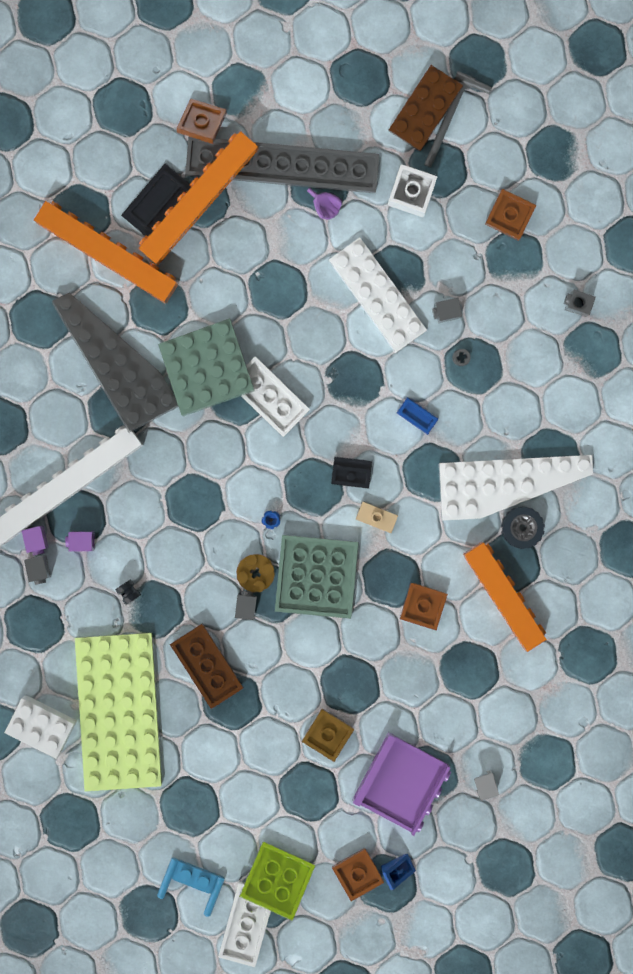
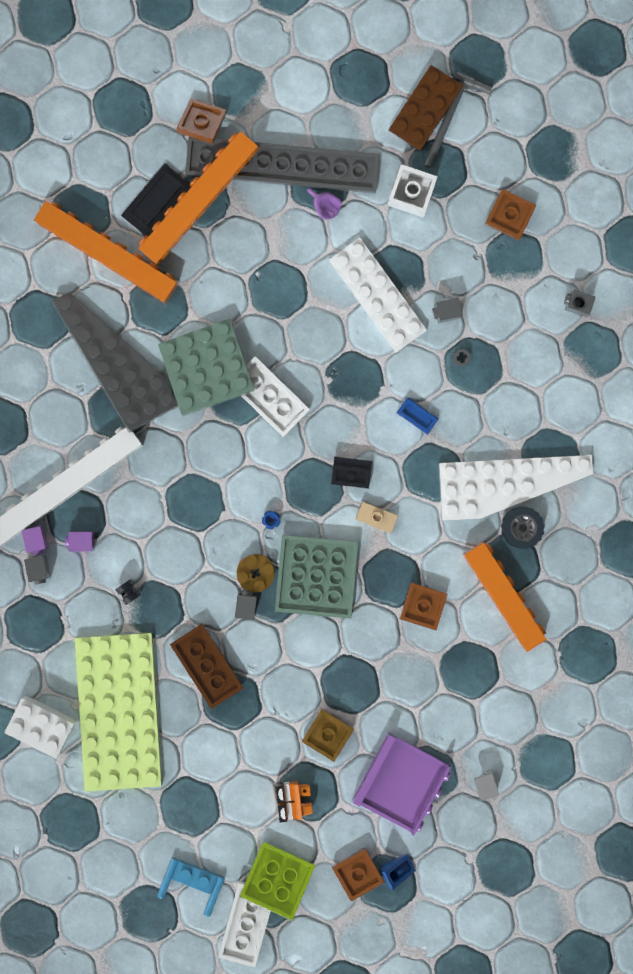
none -> hips [275,781,313,823]

